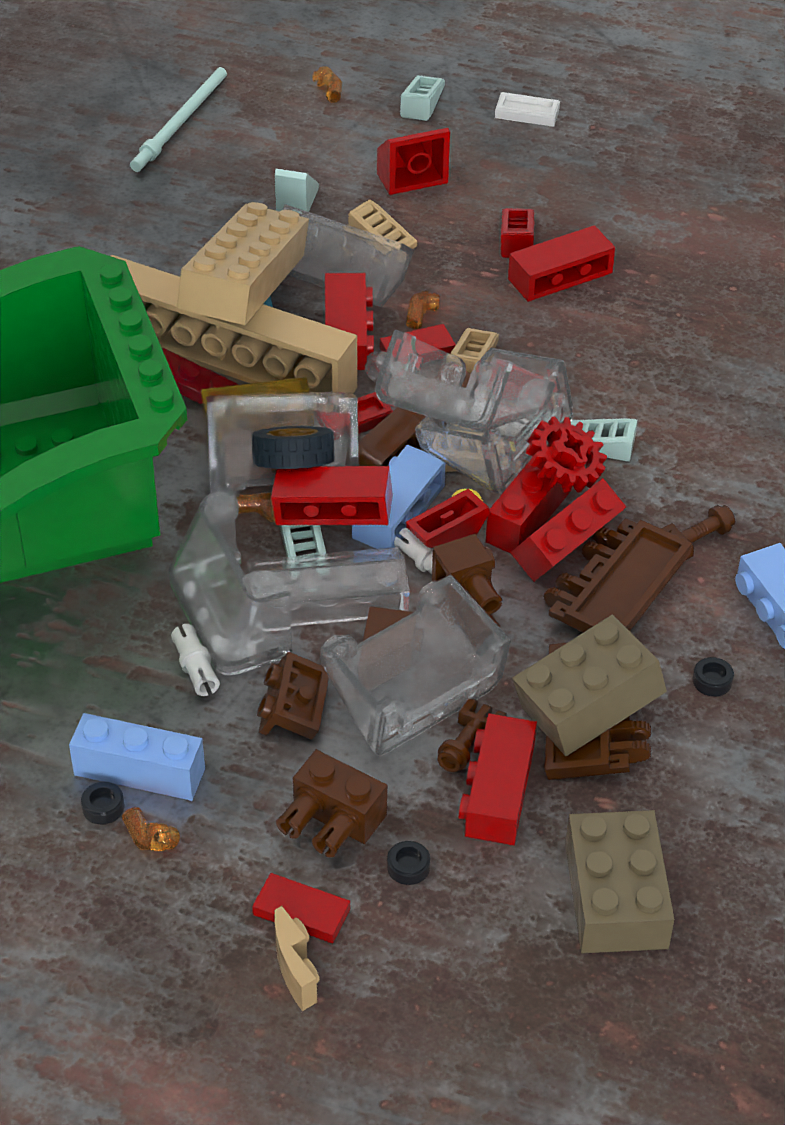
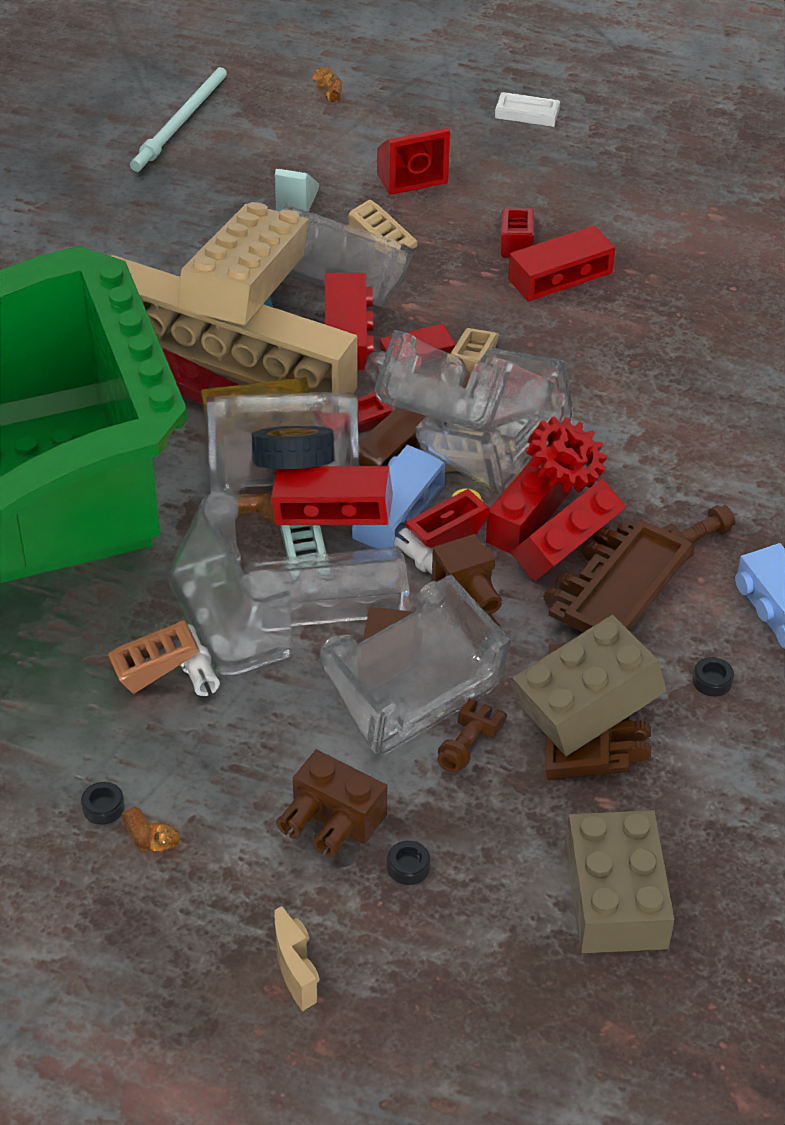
light blue brick [69,713,205,801] -> none
red tile [252,873,350,944] -> none
reddish brown bracket [257,651,331,740] -> none
light aqua slope [400,75,445,121] -> none
clear orange arm [406,291,440,329] -> none
red brick [459,713,537,846] -> none
light aqua slope [570,418,638,462] -> none
none -> nougat slope [108,620,200,694]

